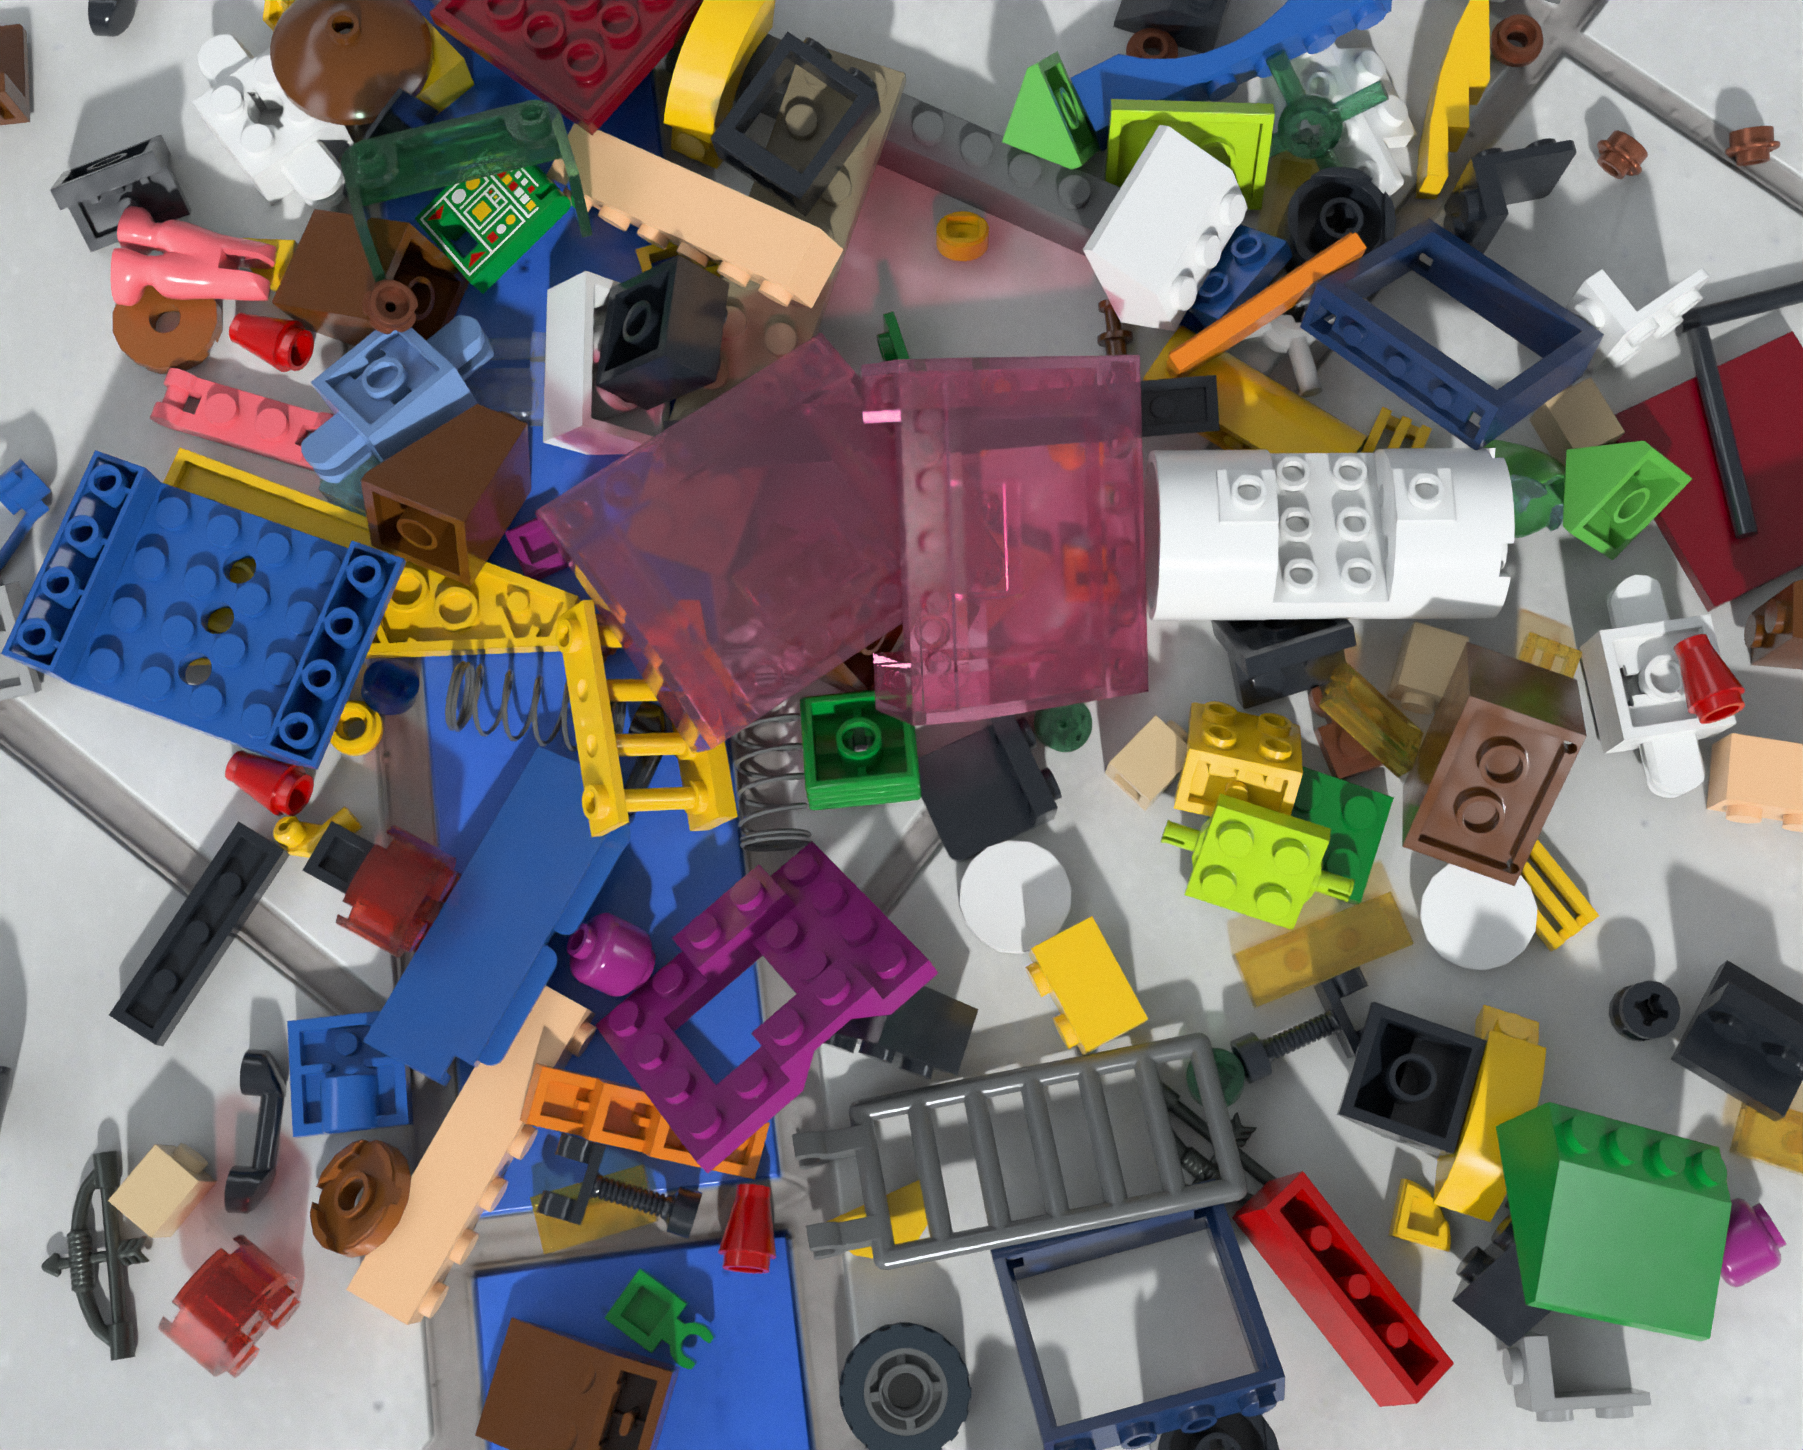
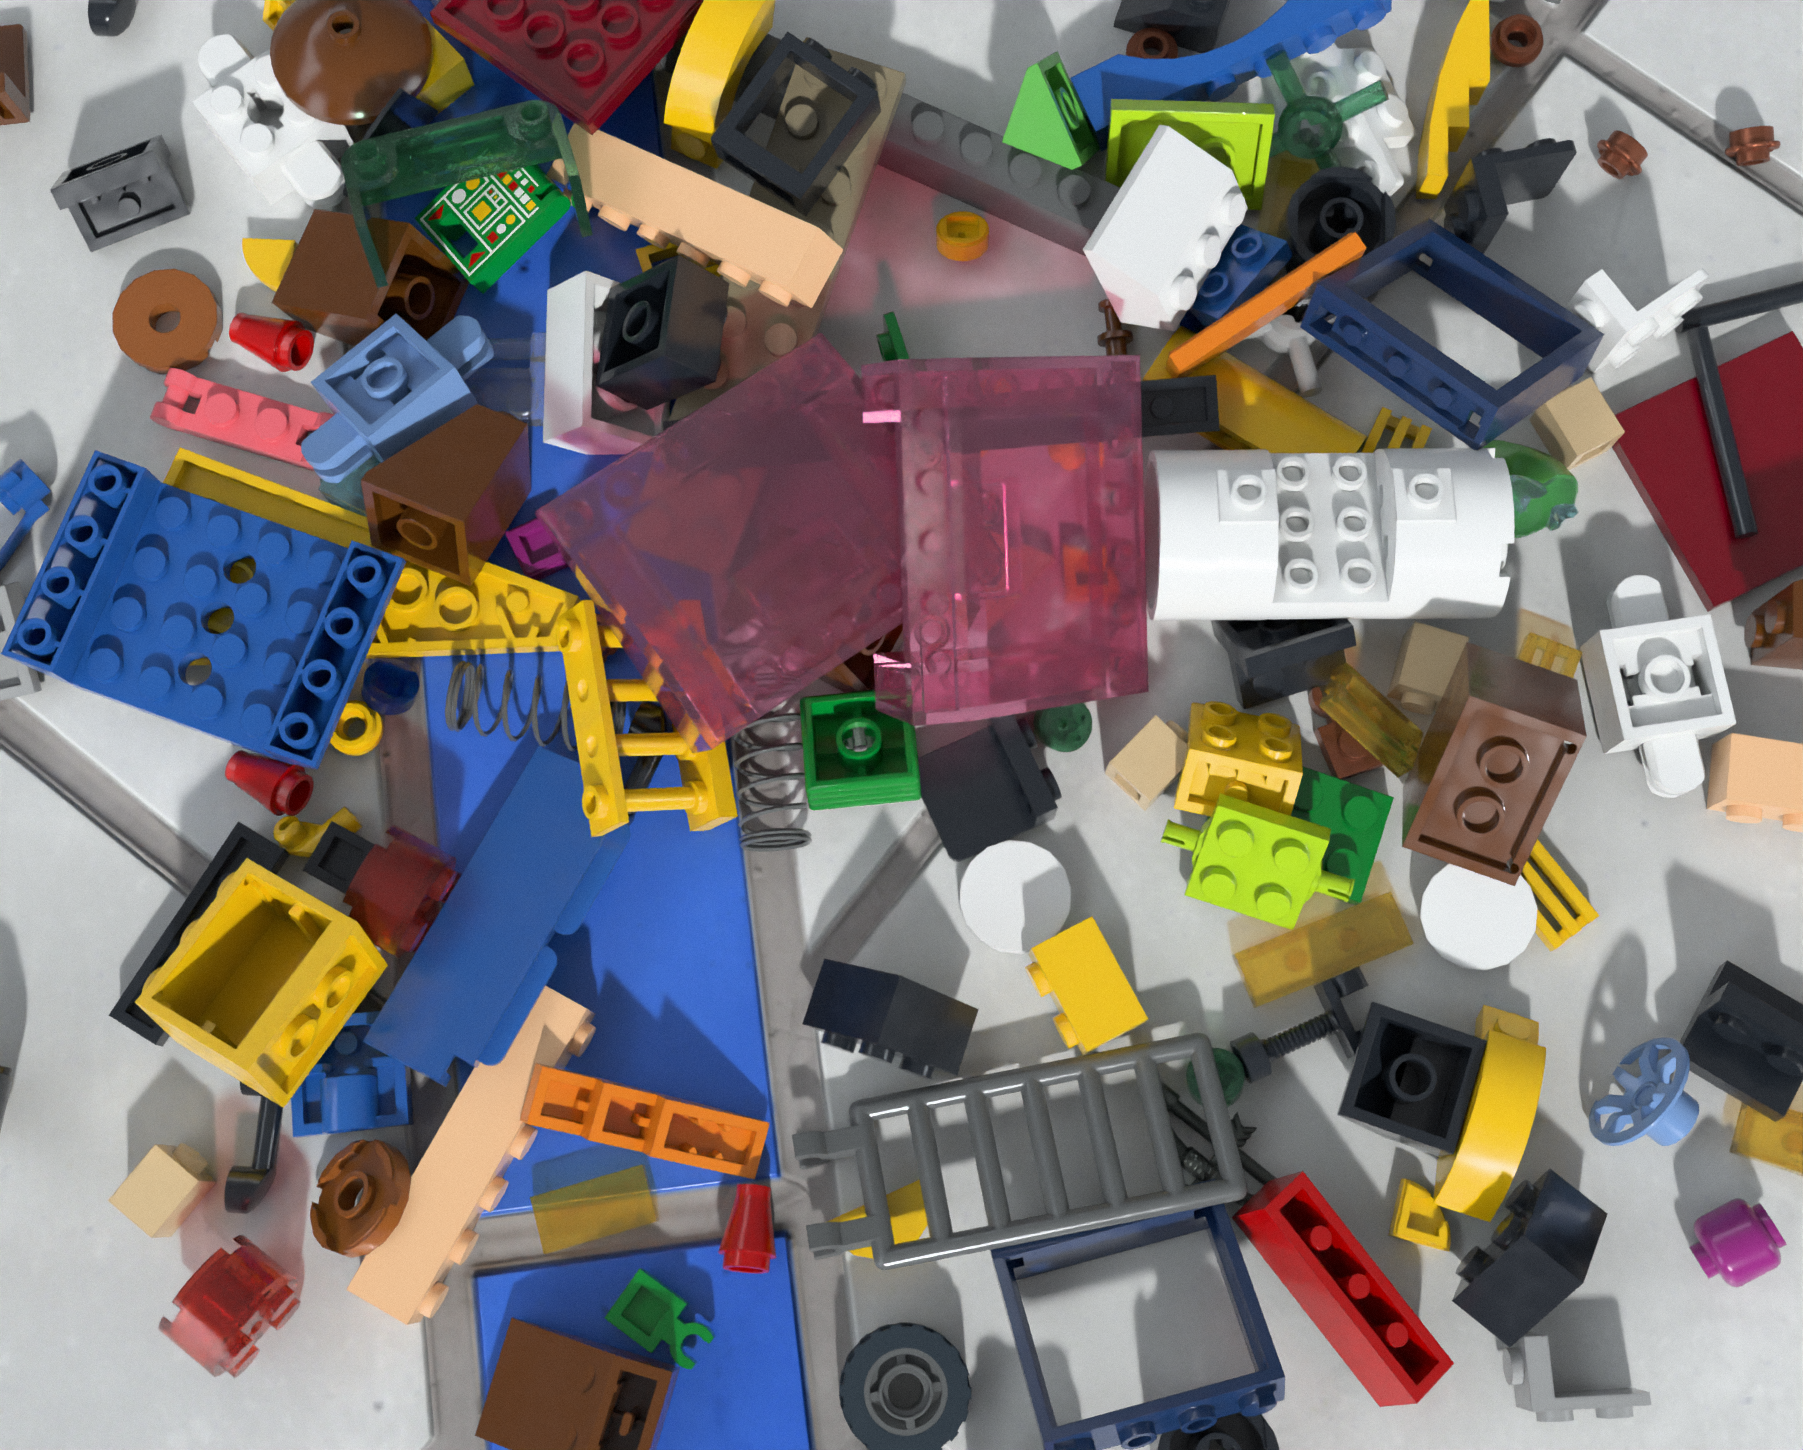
pearl dark grey piece [41,1151,150,1361] -> none
coral piece [111,206,277,306] -> none
copper plate [362,279,418,334] -> none
black bar [536,1133,702,1239] -> none
magenta head [567,913,656,997] -> none
magenta piece [595,841,938,1174] -> none
green slope [1496,1102,1732,1342] -> none
bright green slope [1563,441,1692,560] -> none
black wheel [1609,980,1680,1042] -> none
red cone [1673,634,1745,724] -> none
none -> yellow container [135,858,388,1108]
none -> medium blue wheel [1589,1037,1699,1146]

